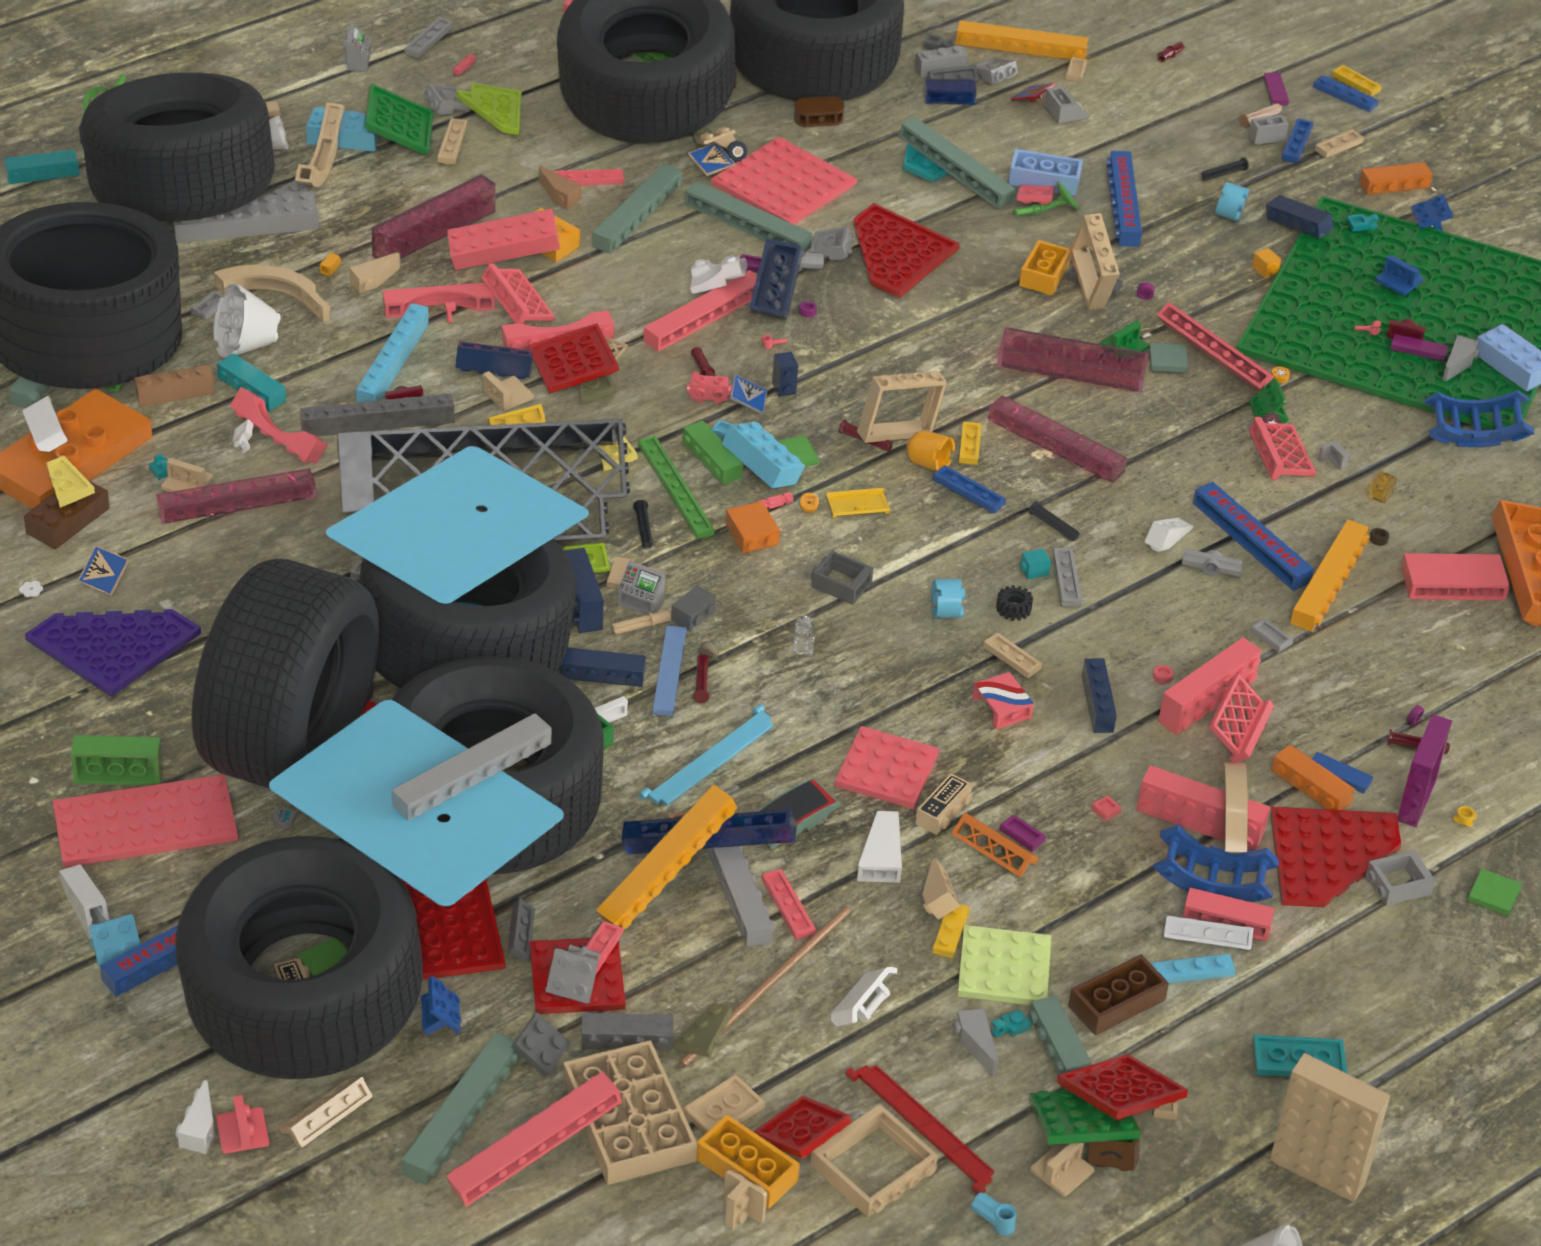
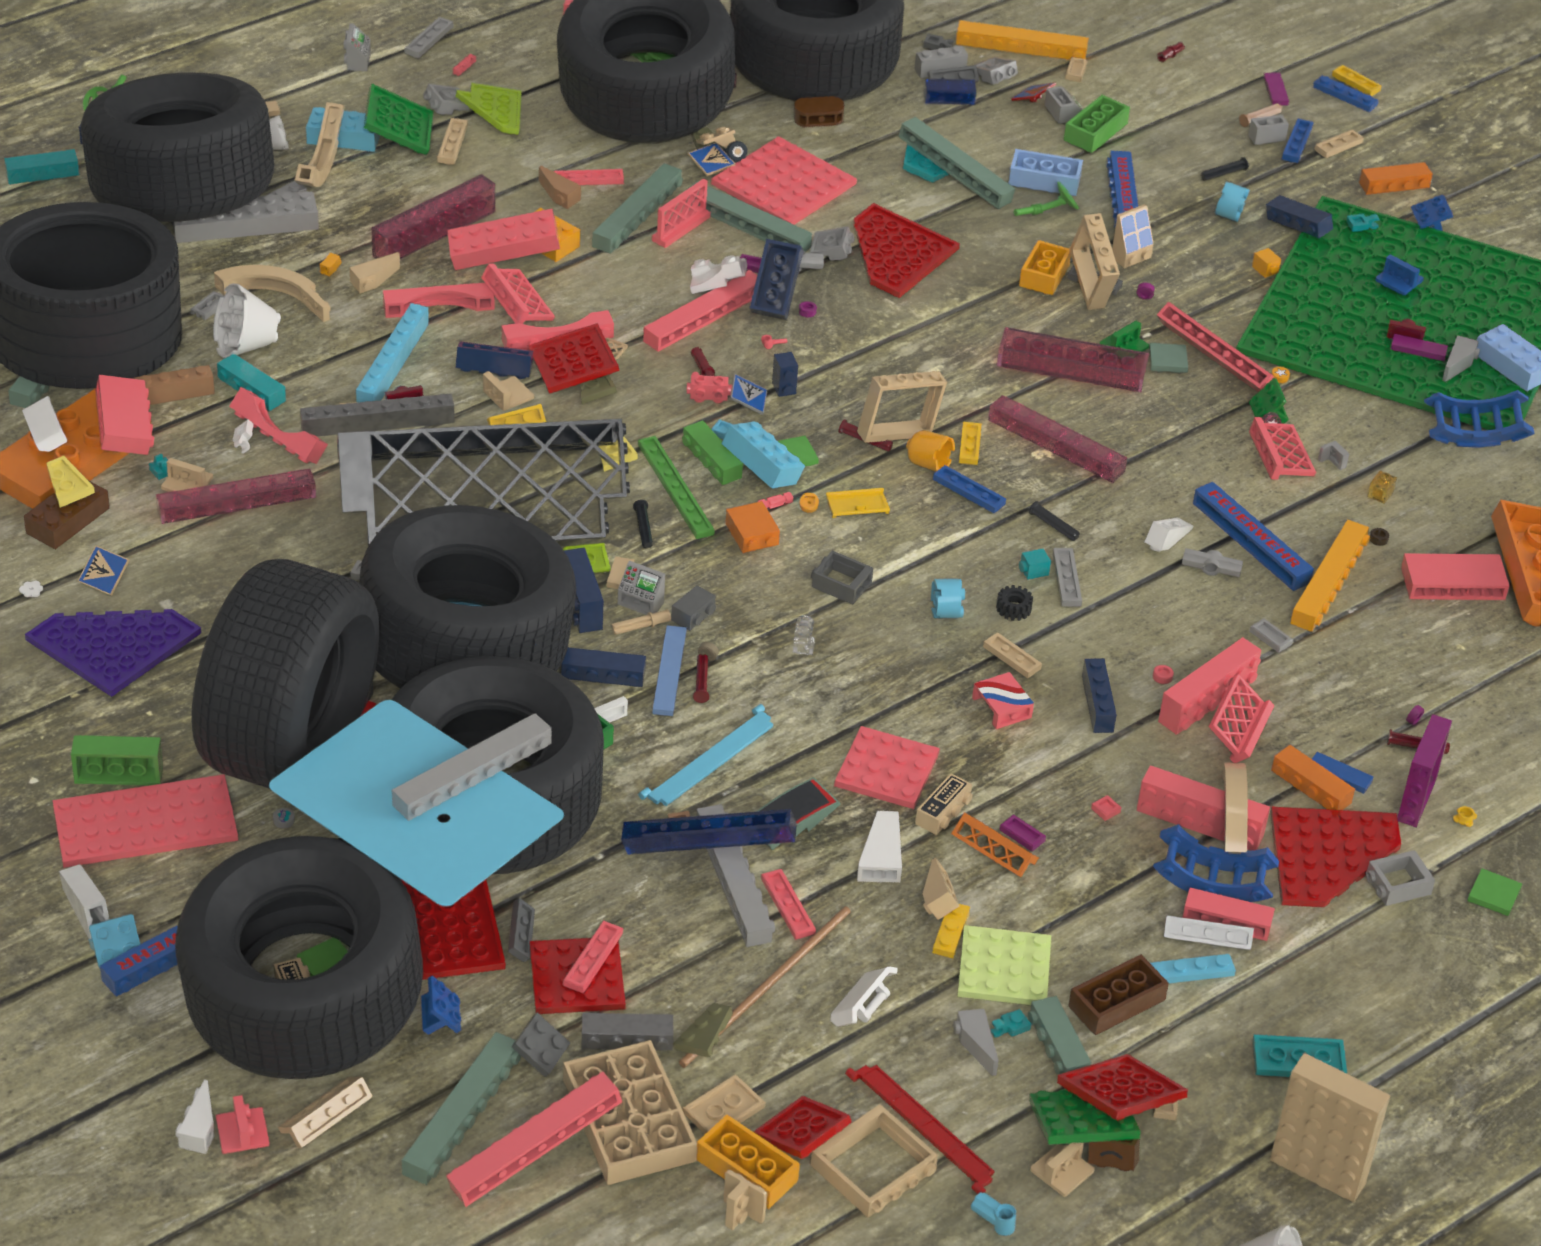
medium azure piece [326,446,589,604] -> none
coral hand [445,300,456,323] -> none
light grey plate [546,945,600,1003] -> none
light orange brick [596,784,737,930] -> none
coral plate [1017,185,1055,204] -> none
coral hand [1355,321,1381,335] -> none
none -> coral brick [95,375,154,455]
none -> coral fence [652,179,711,248]
none -> bright green brick [1064,95,1130,153]
none -> slope [1112,204,1154,268]

